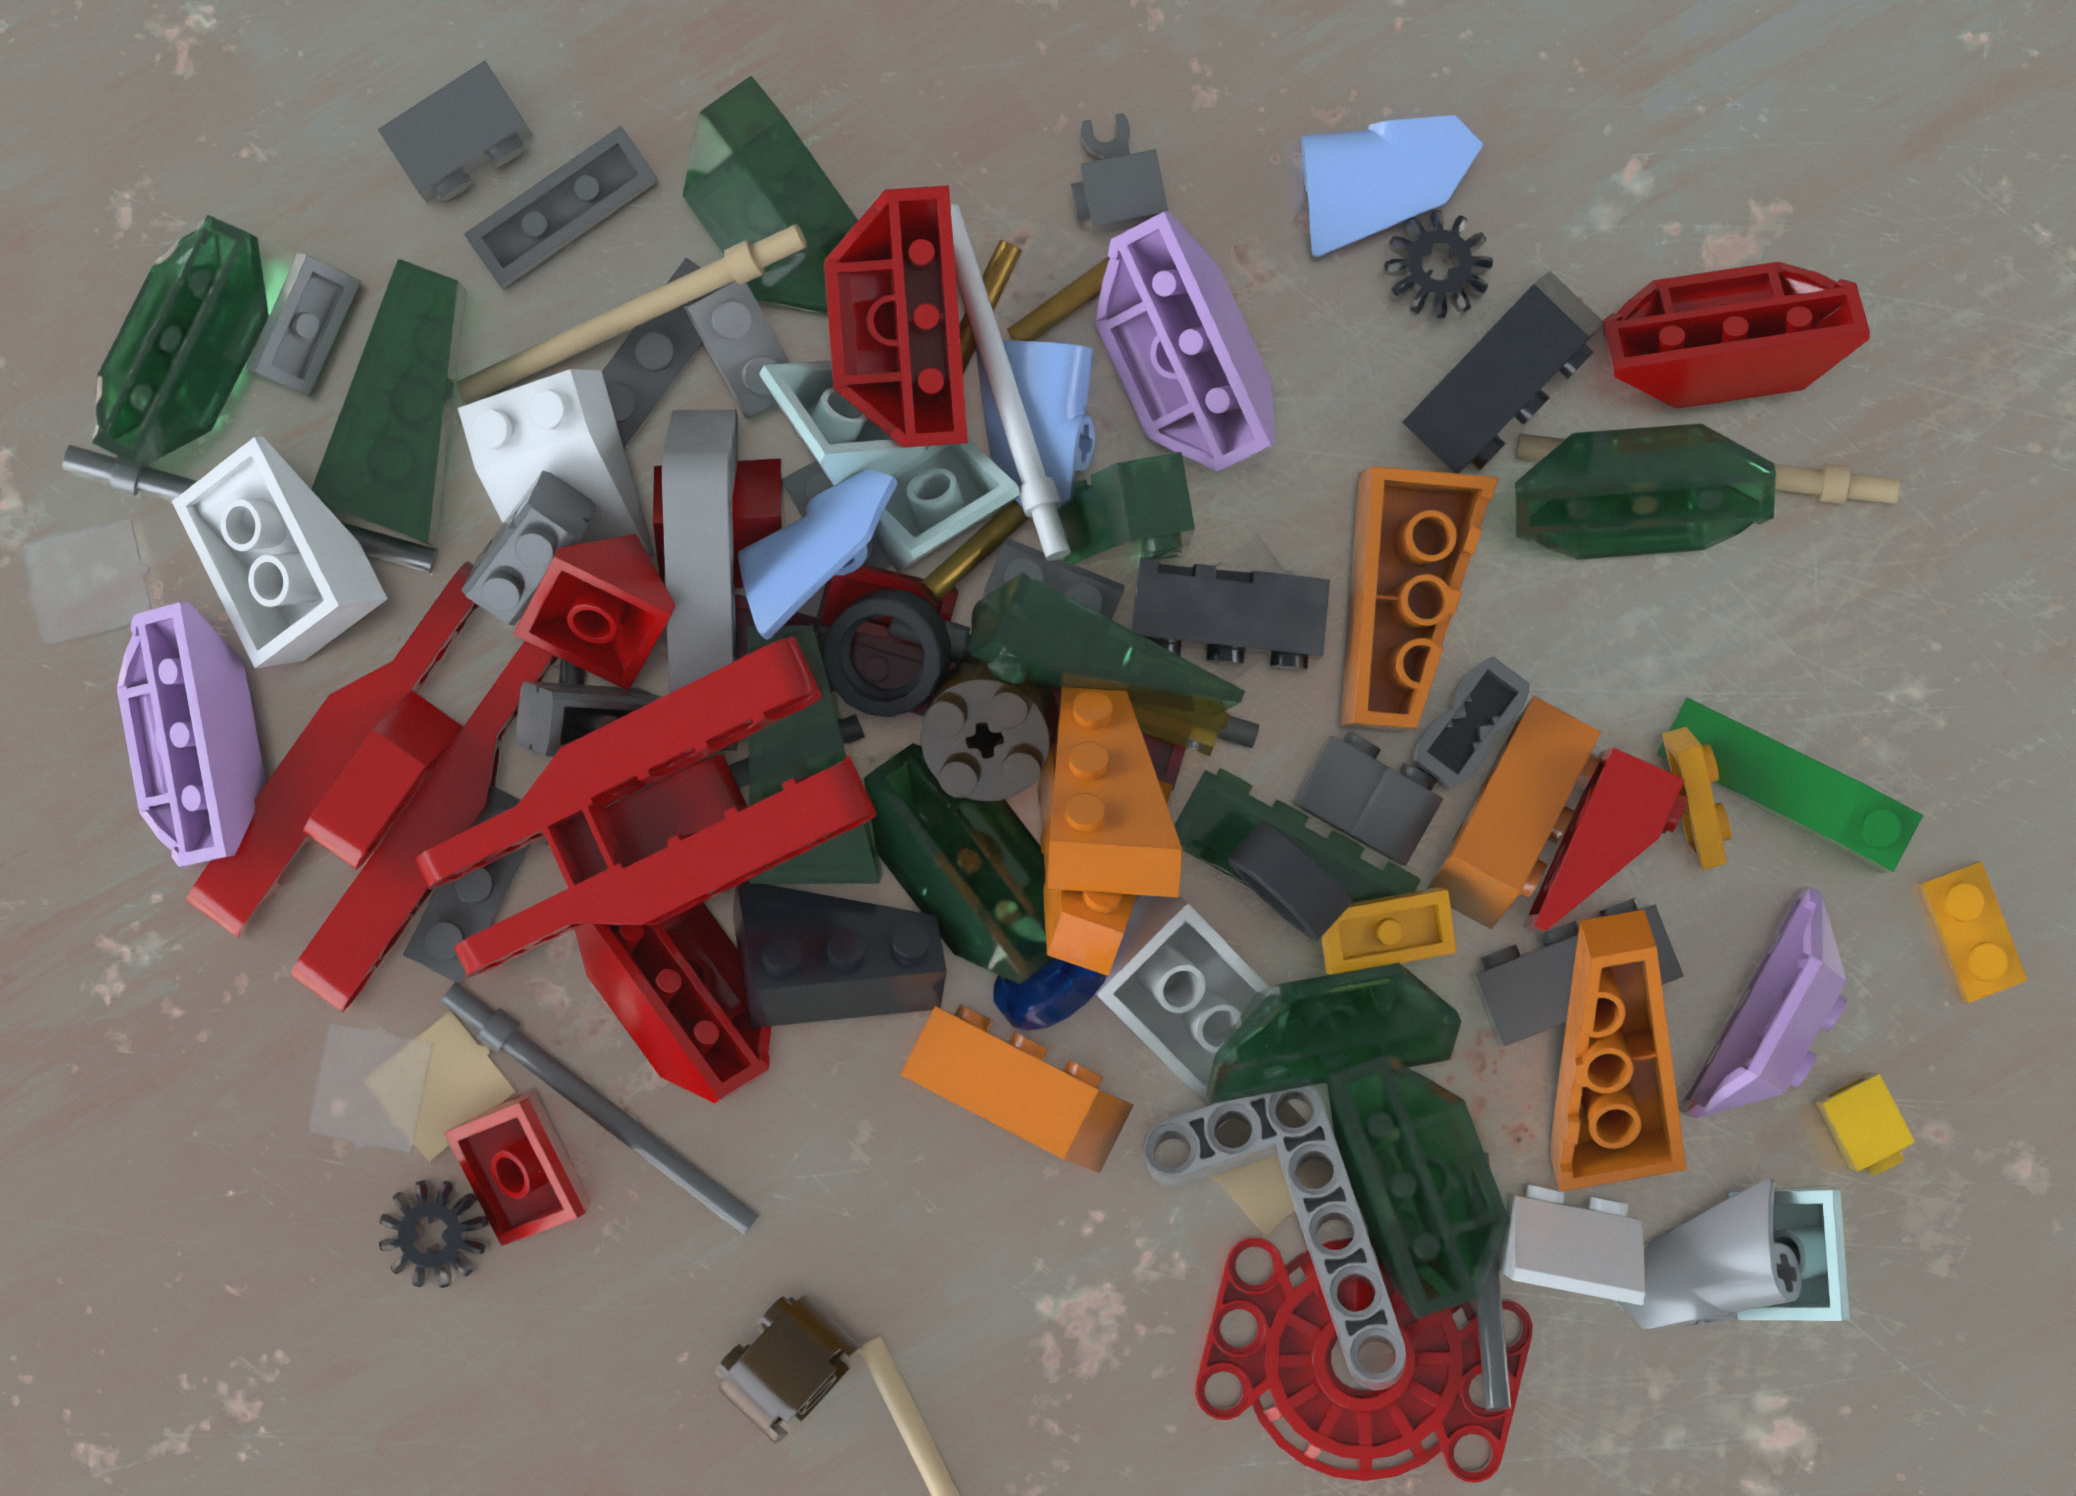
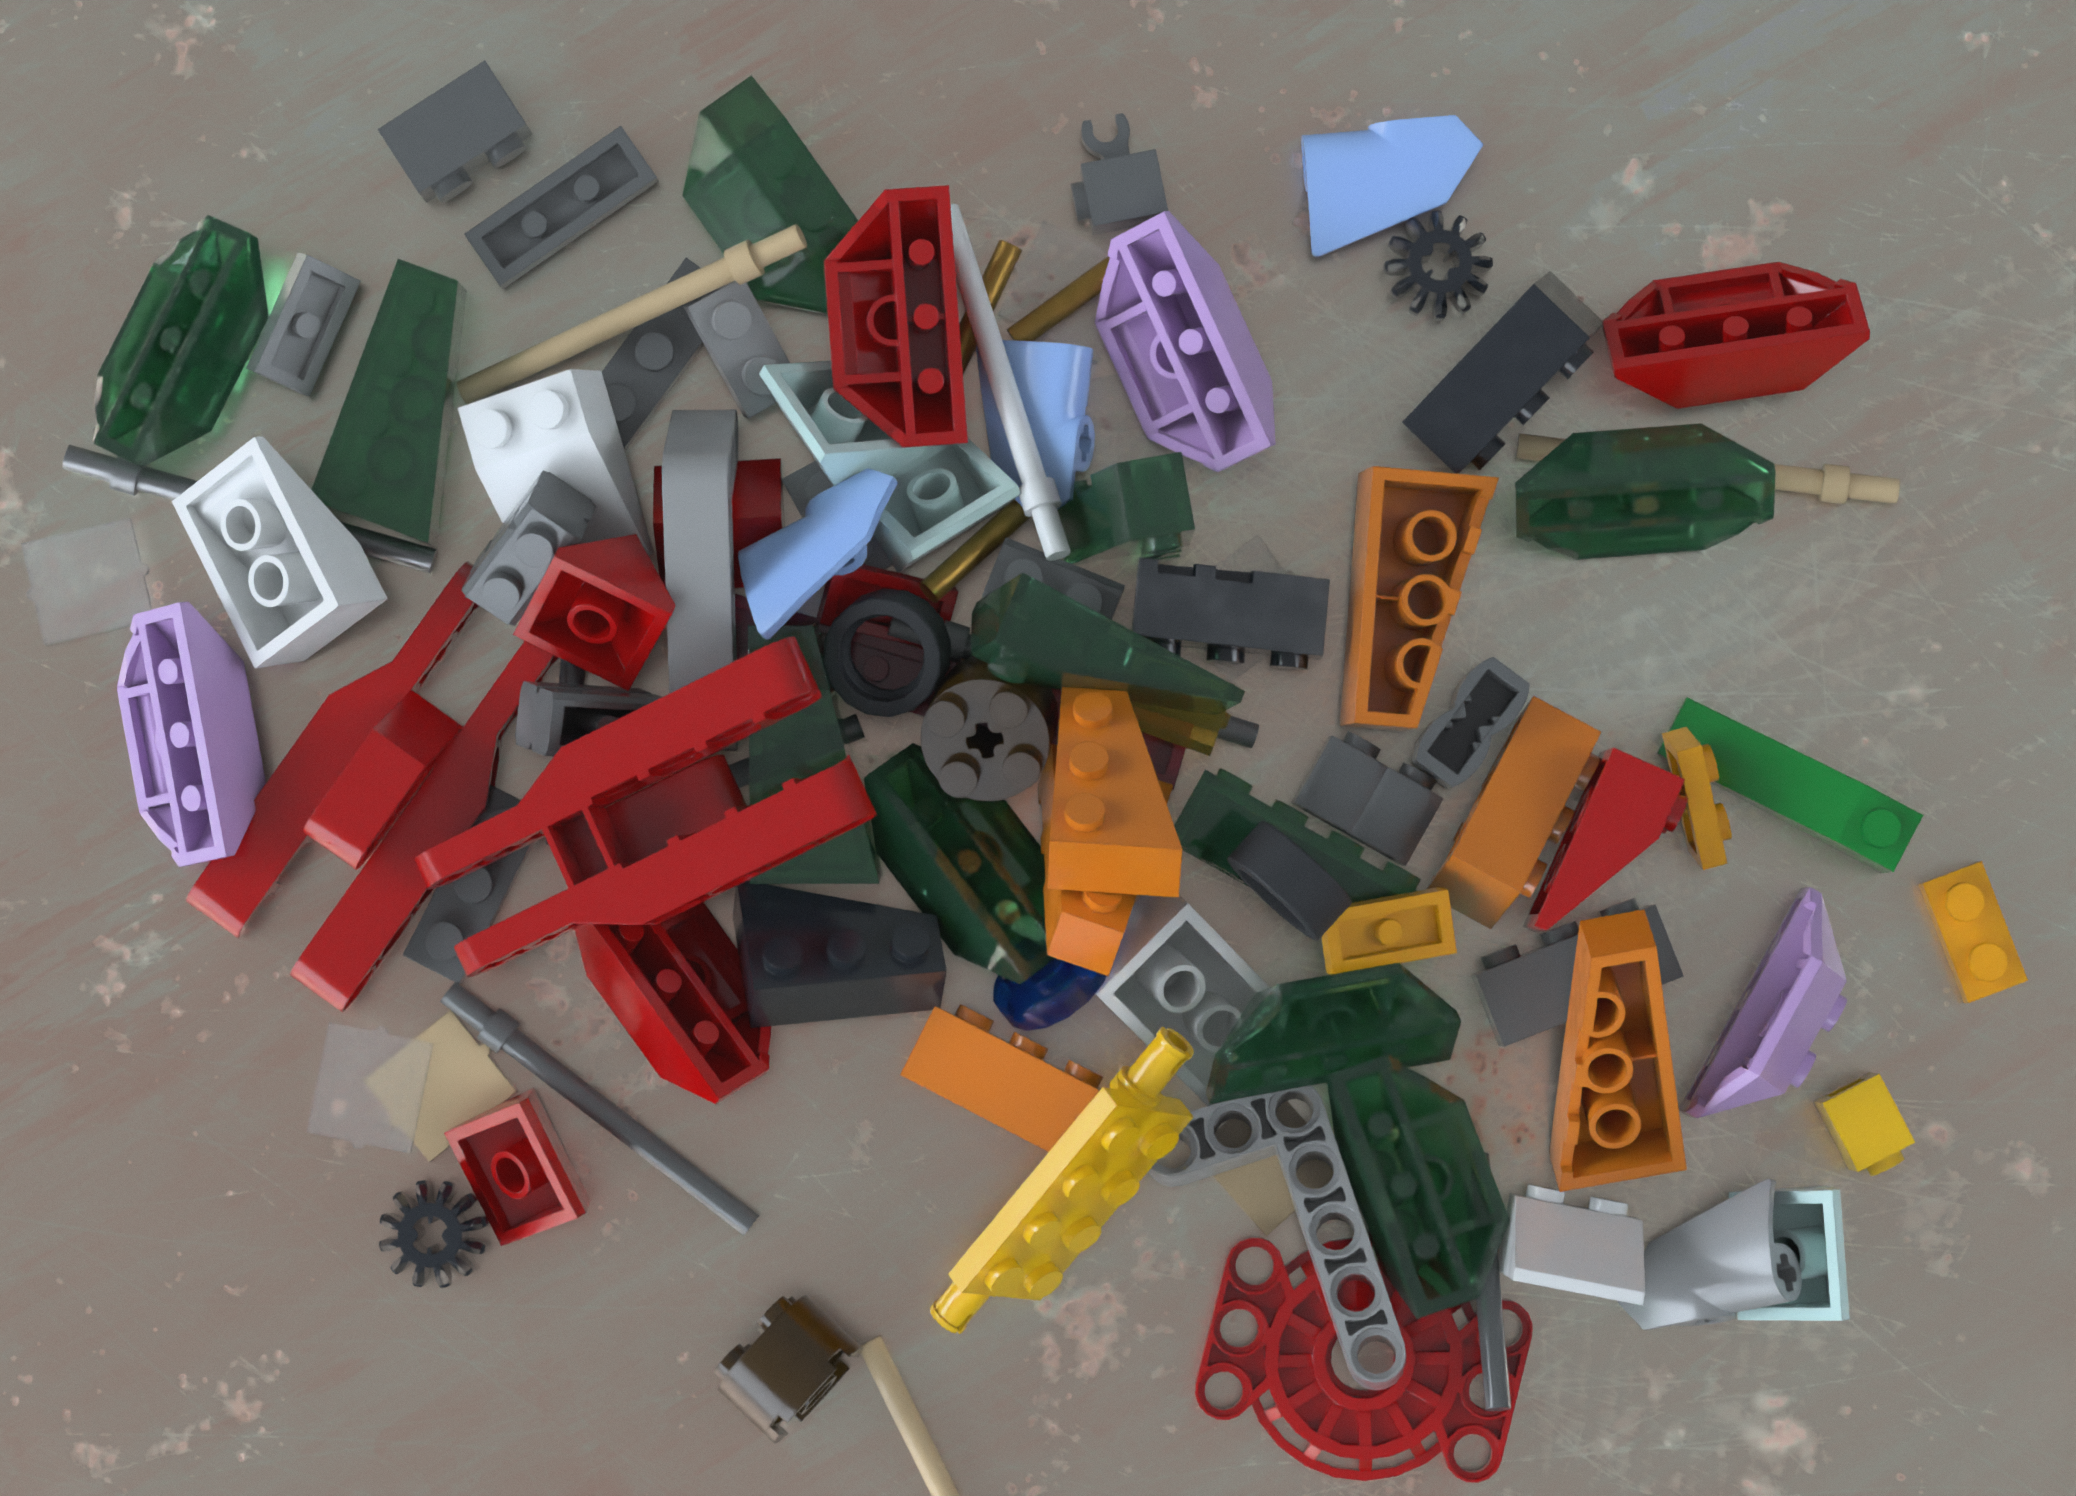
none -> yellow plate [930,1027,1194,1334]

